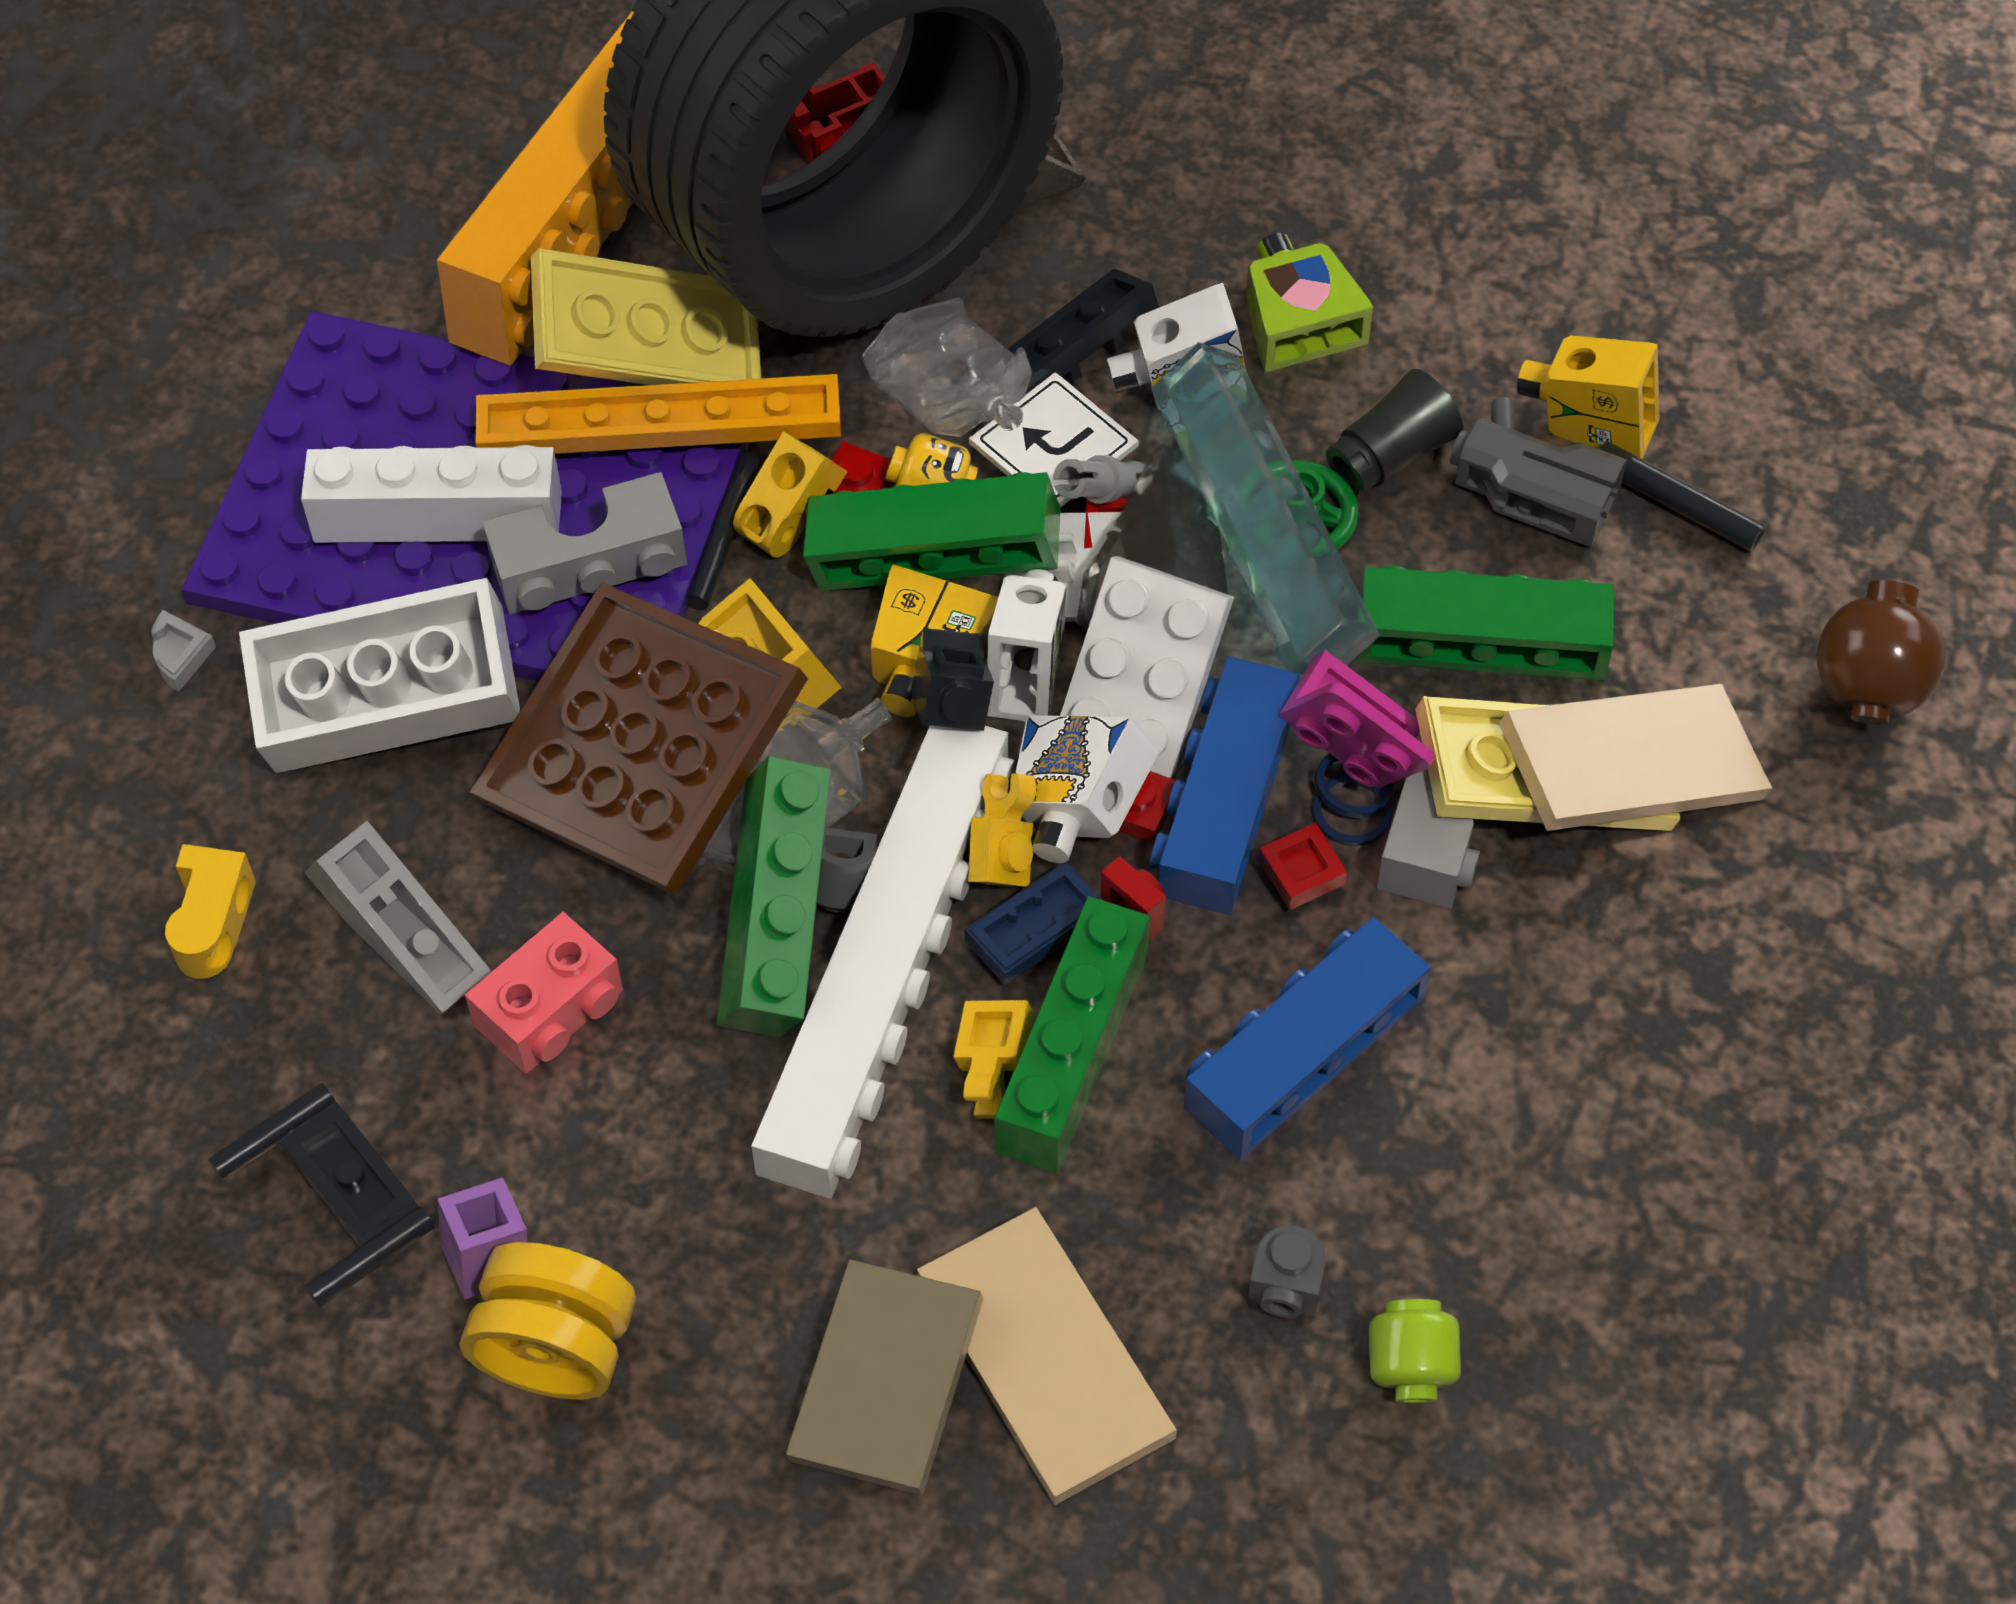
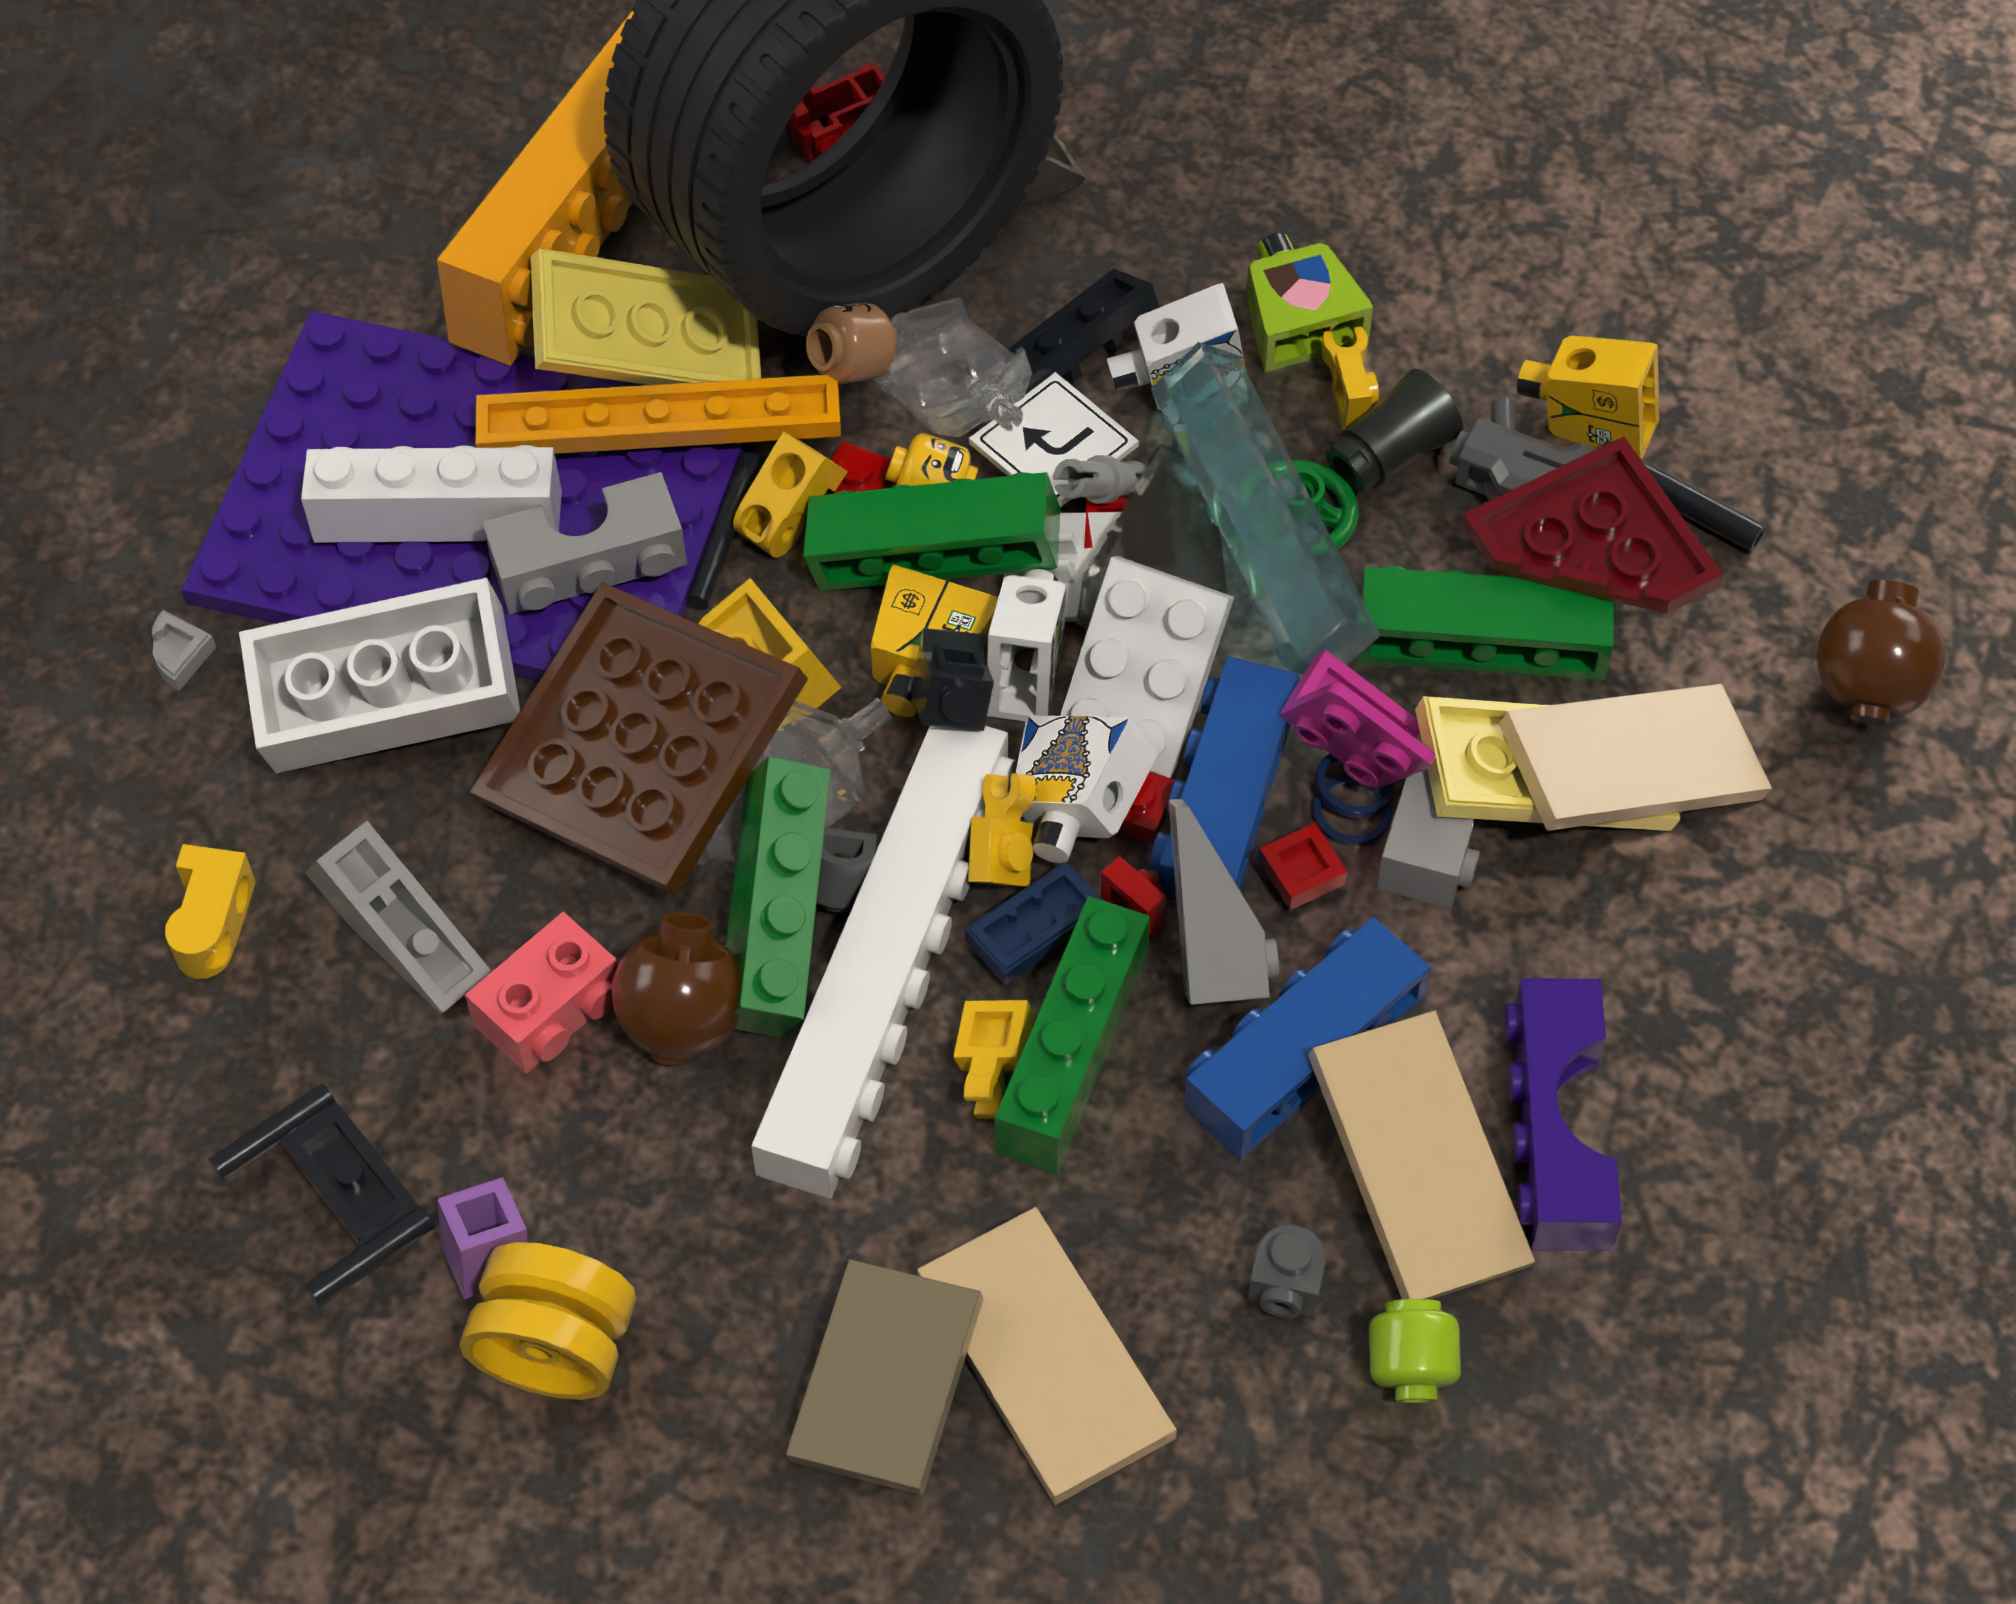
none -> reddish brown brick [612,912,739,1065]
none -> medium nougat head [806,302,897,384]
none -> light grey slope [1169,799,1279,1005]
none -> tan tile [1308,1010,1535,1300]
none -> yellow plate [1322,326,1379,431]
none -> dark red plate [1463,436,1723,614]
none -> dark purple arch [1504,978,1622,1251]

